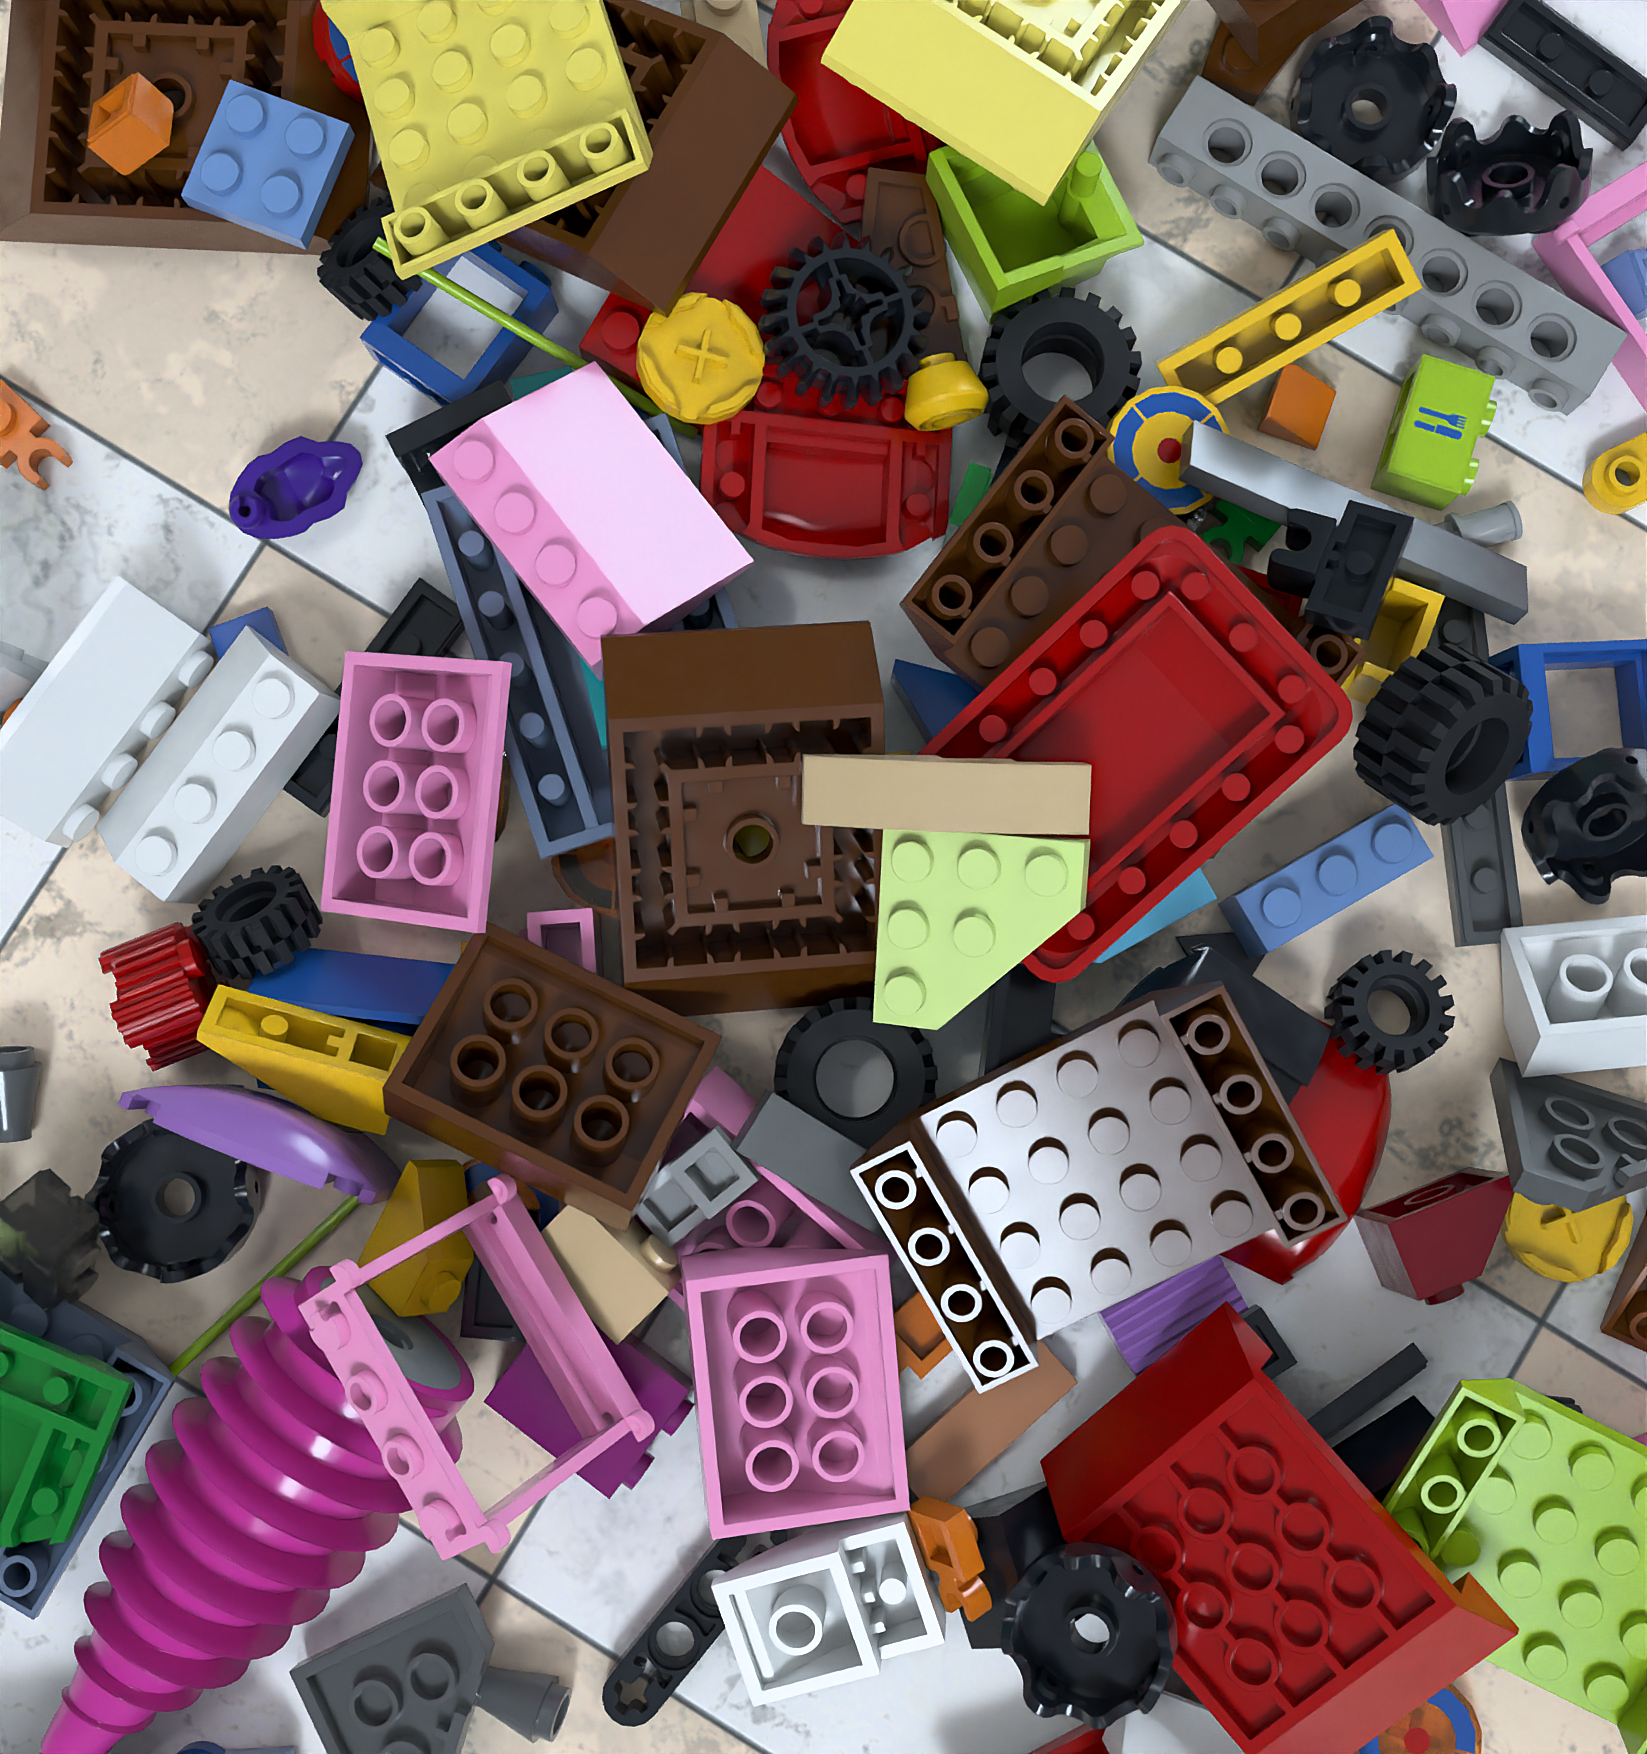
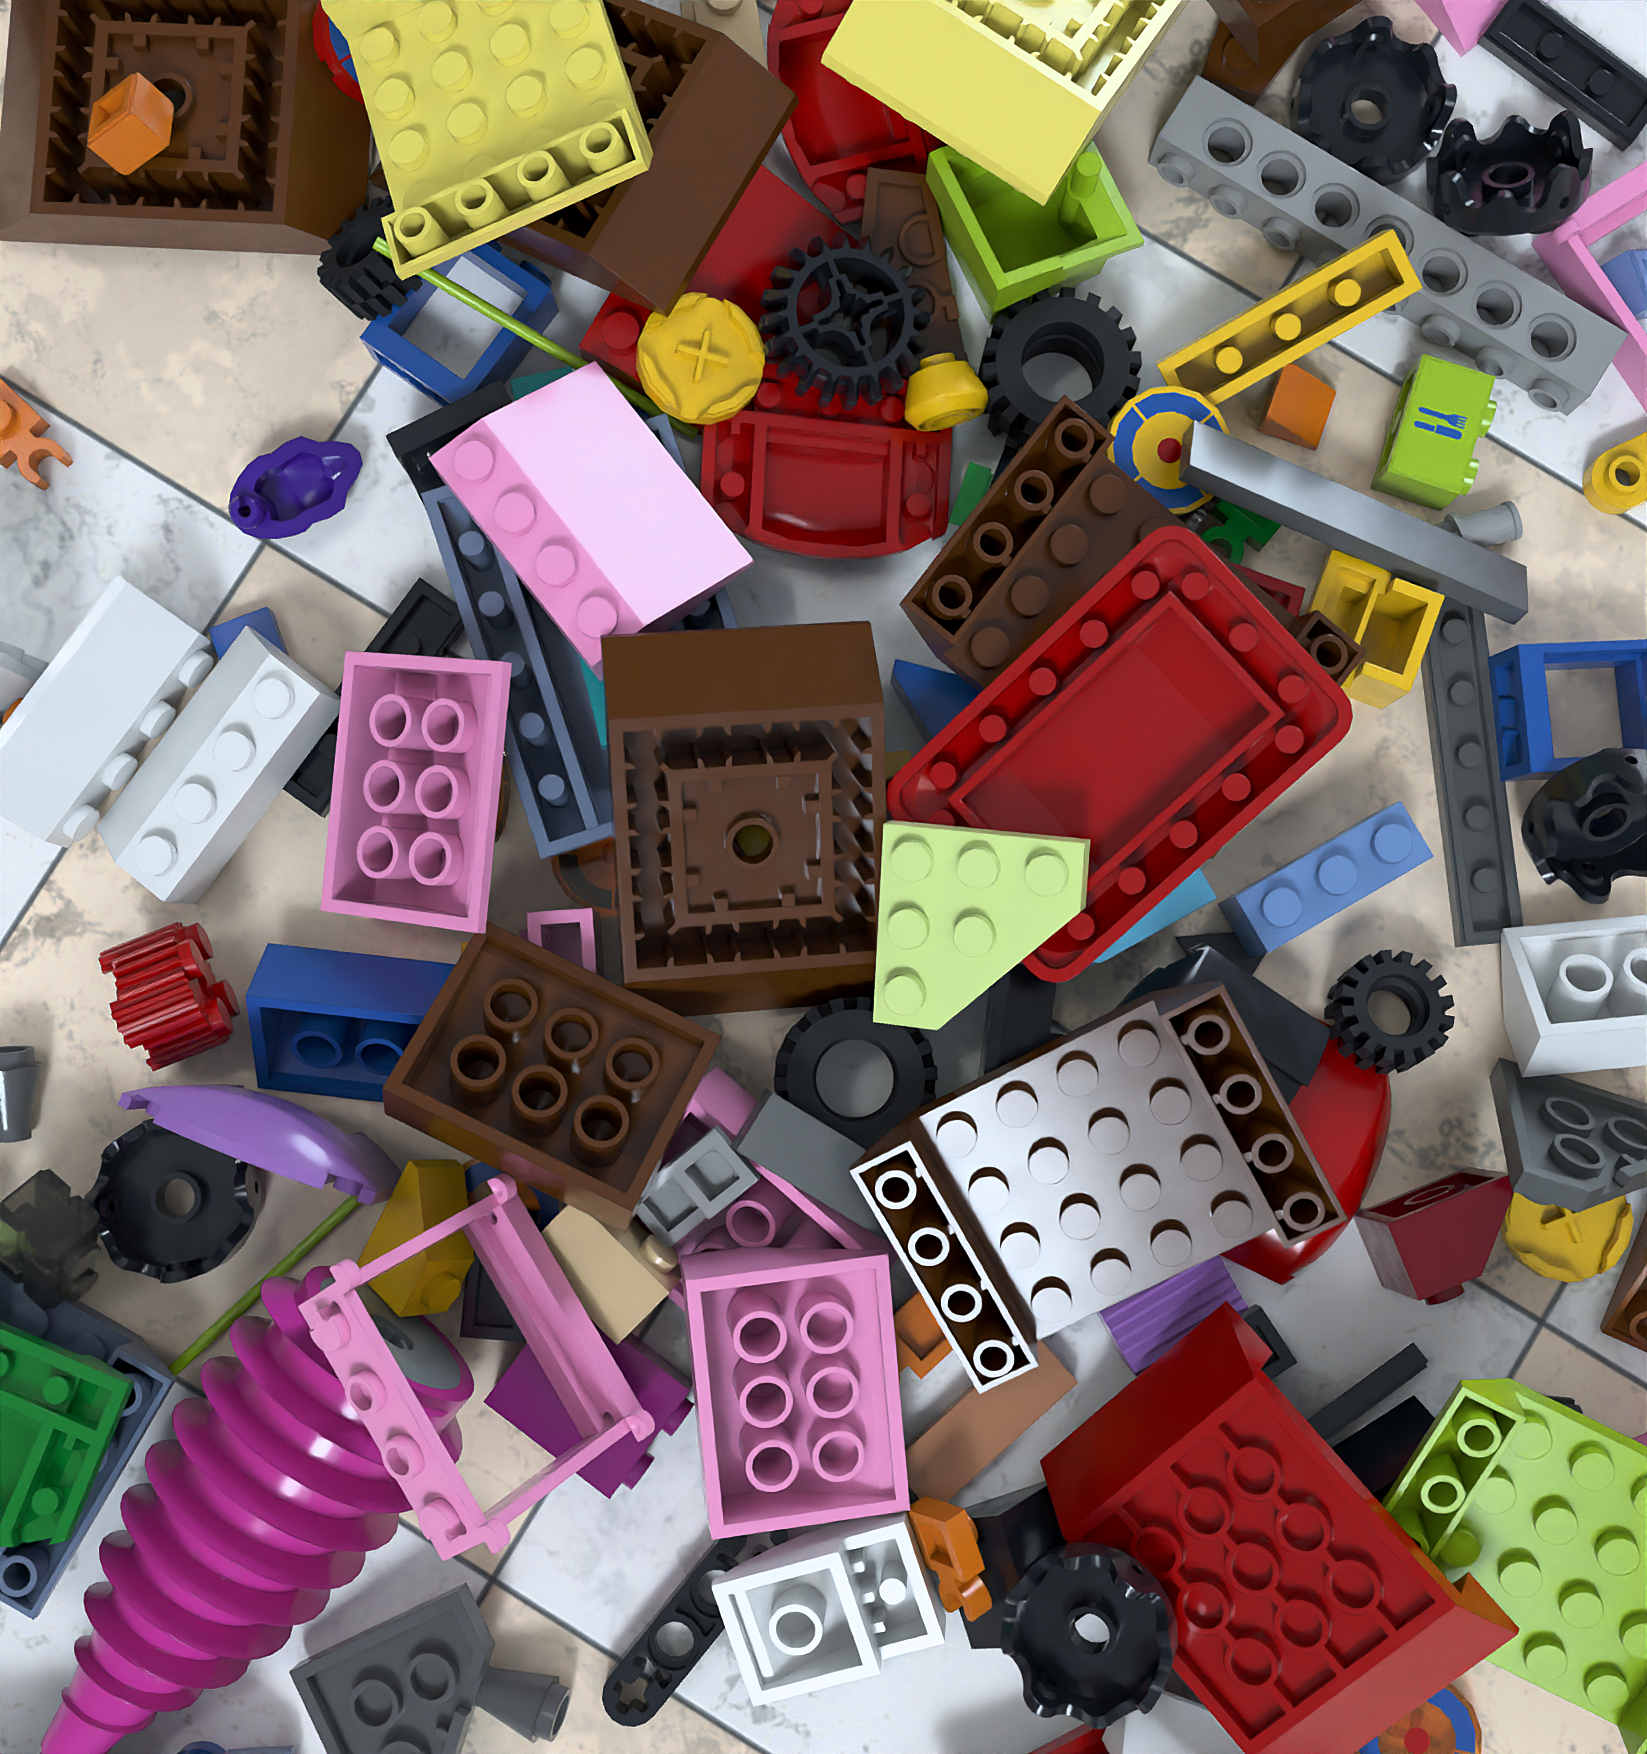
medium blue plate [181,80,355,250] -> none
black tyre [191,865,323,980] -> none
yellow slope [196,984,412,1136] -> none
tan slope [801,754,1092,835] -> none
black plate [1267,500,1414,641] -> none
black tyre [1353,643,1533,826] -> none

